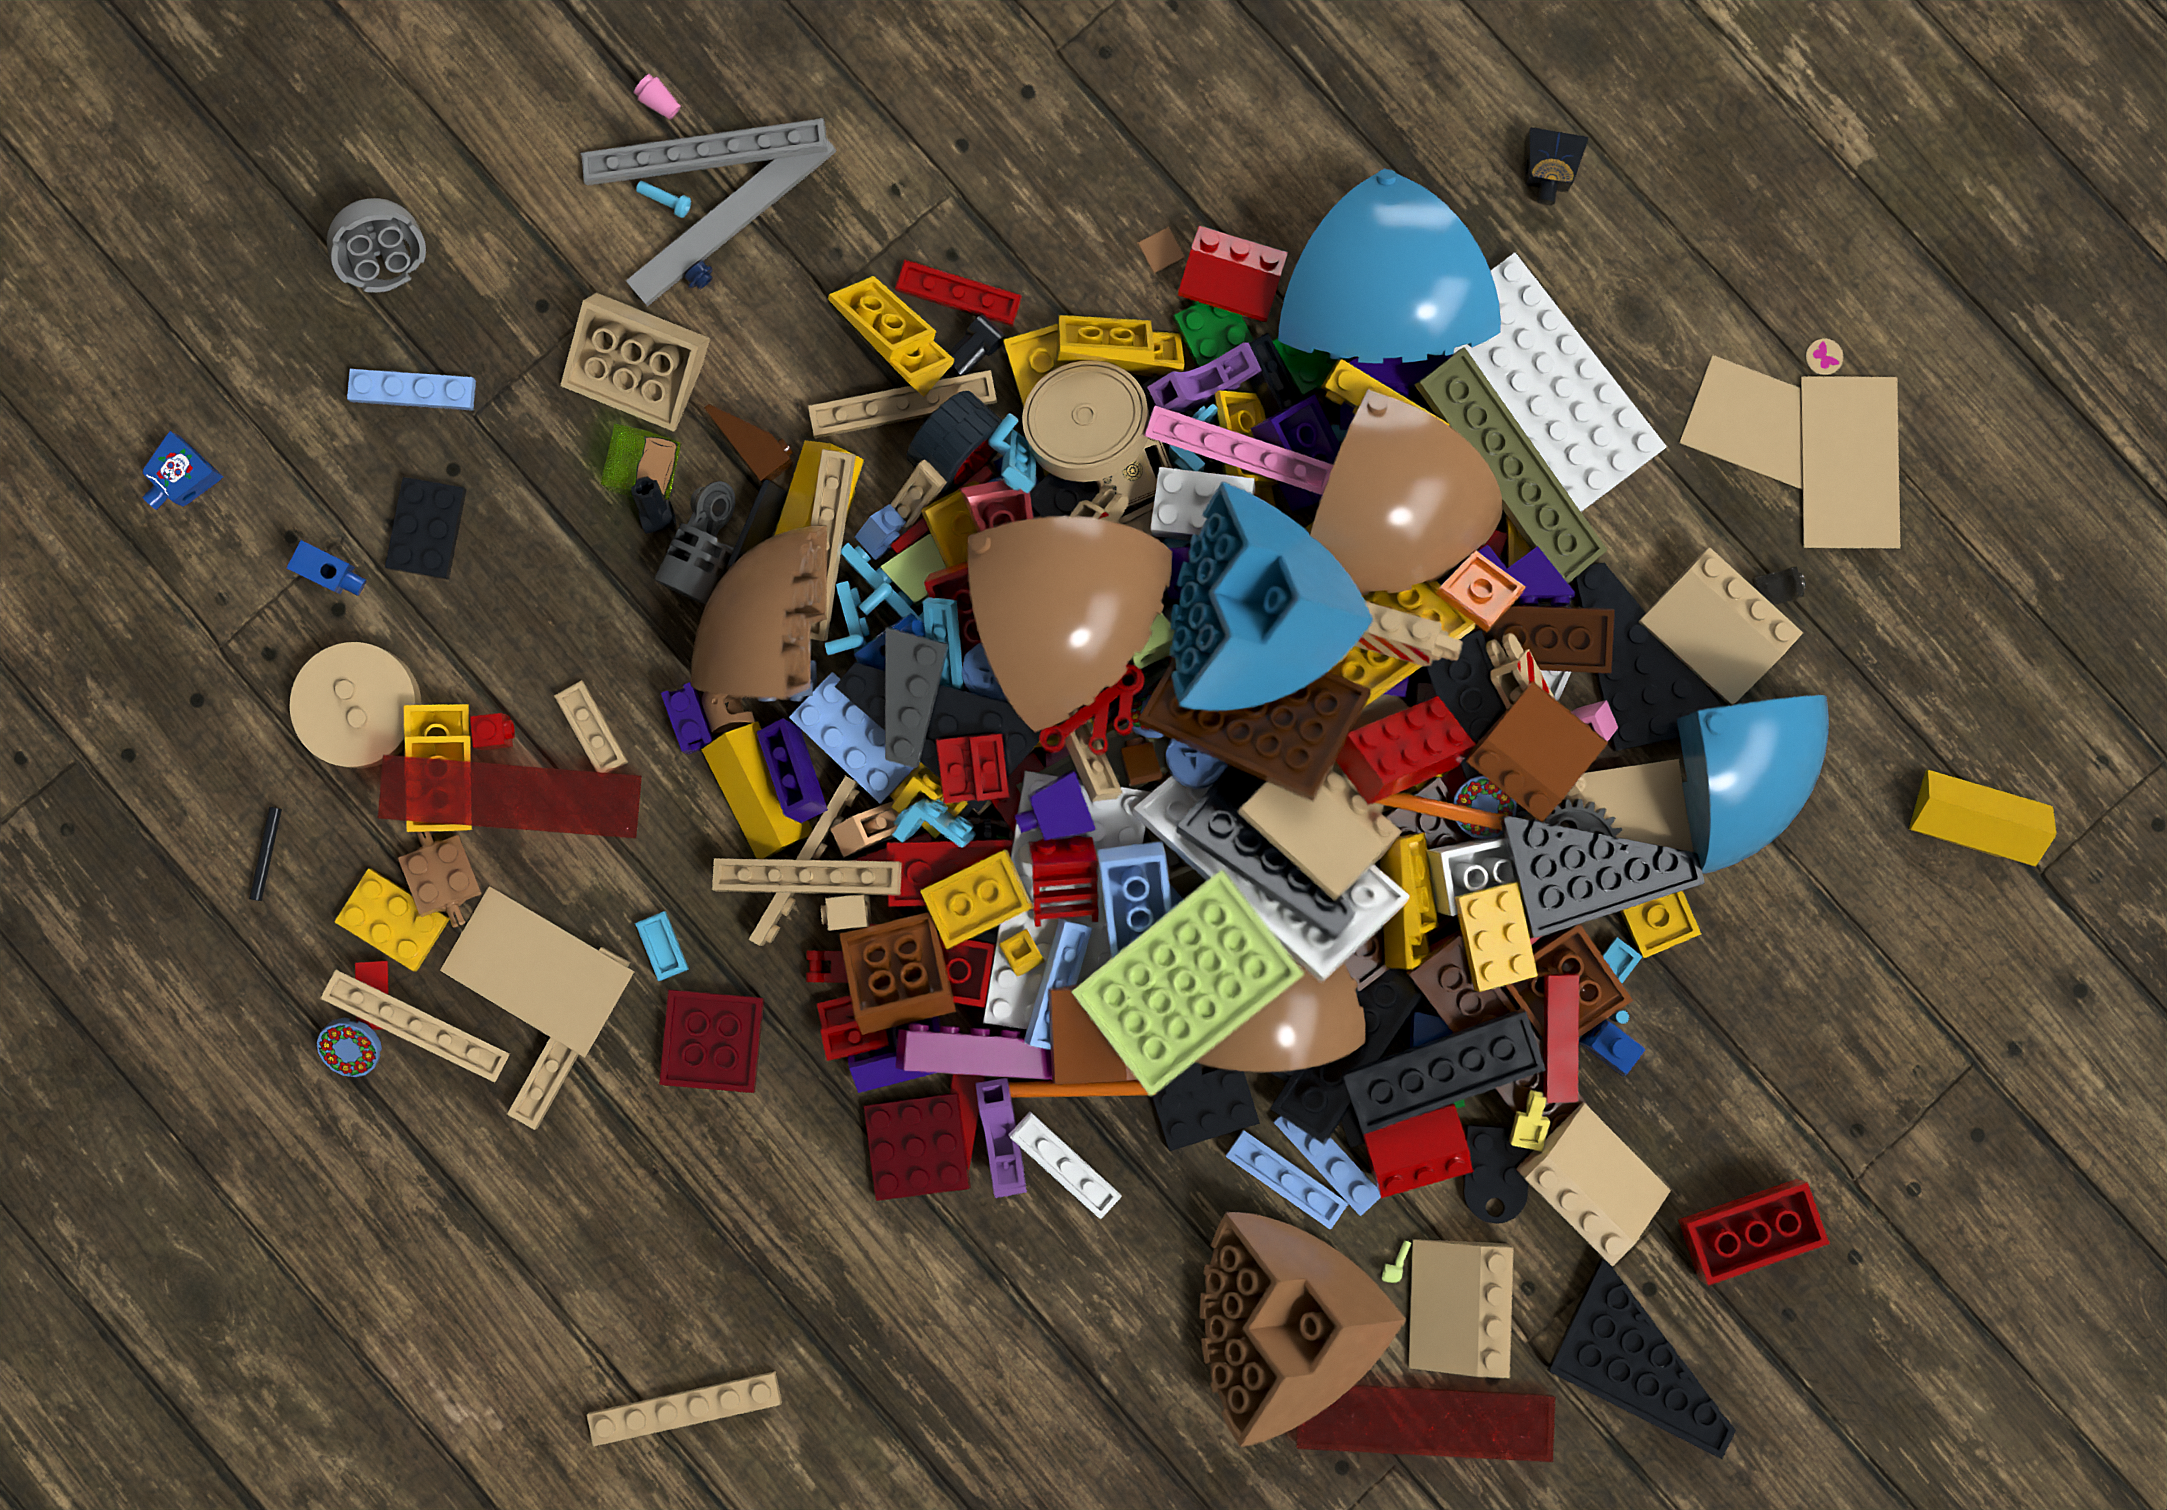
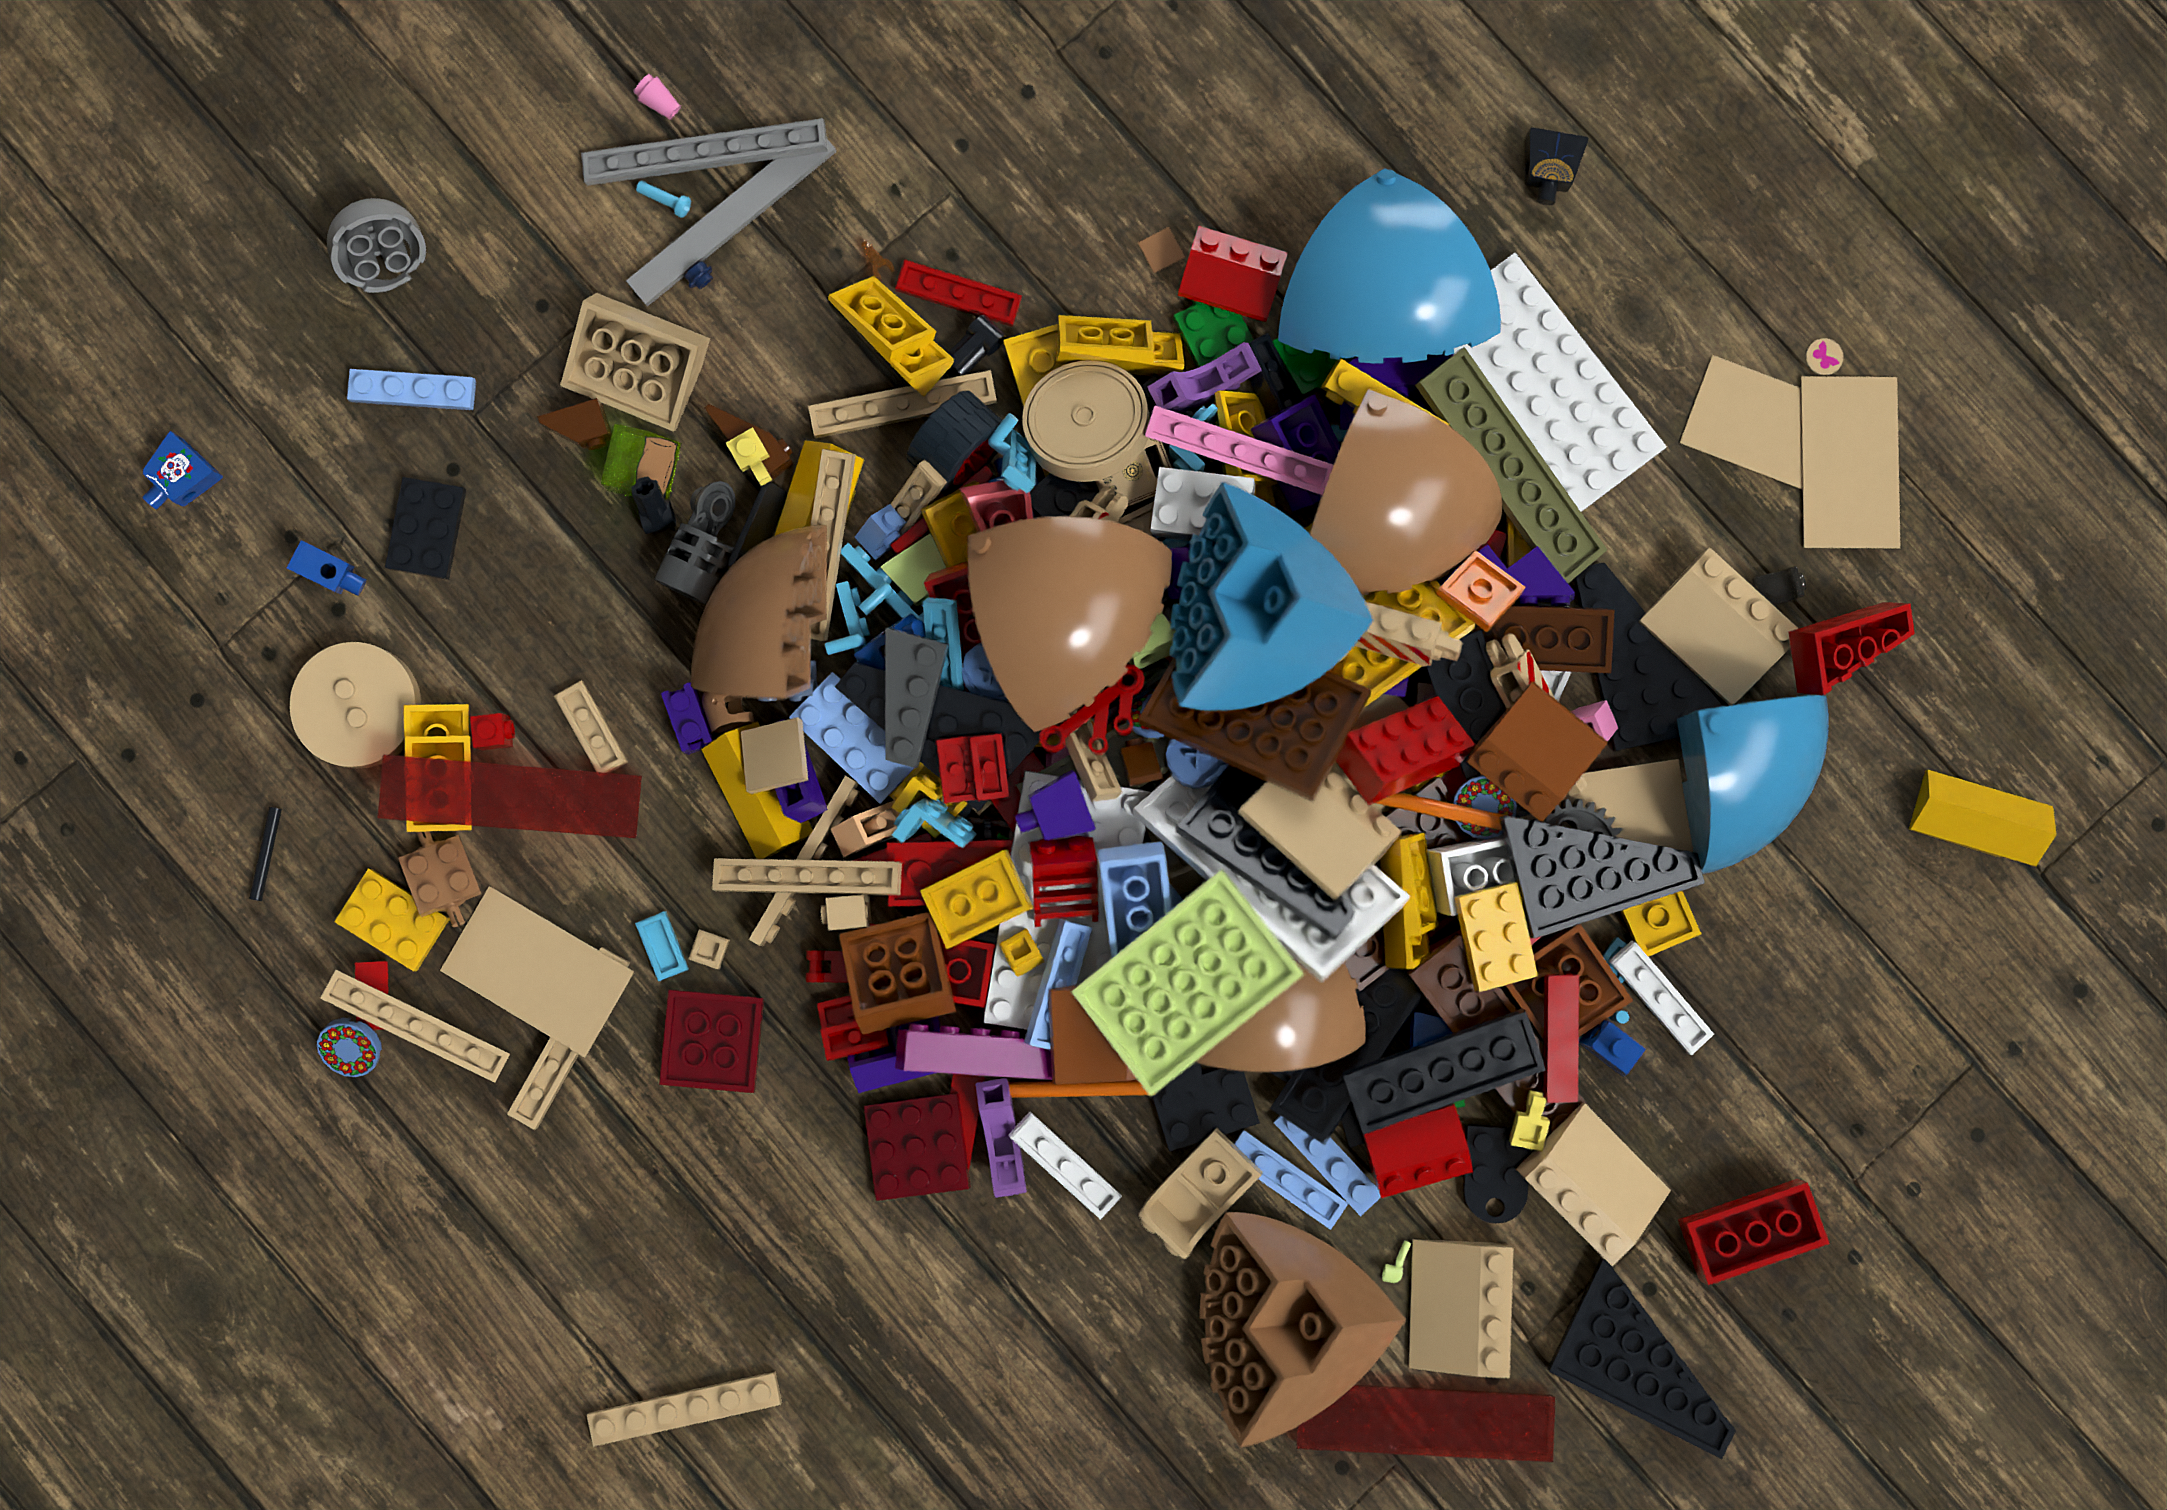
none -> reddish brown slope [537,398,613,450]
none -> tan tile [688,929,730,969]
none -> light yellow plate [726,427,772,486]
none -> tan tile [741,717,808,794]
none -> clear orange piece [862,241,895,282]
none -> tan bracket [1139,1128,1263,1259]
none -> white tile [1608,940,1714,1056]
none -> red wedge [1788,602,1915,695]

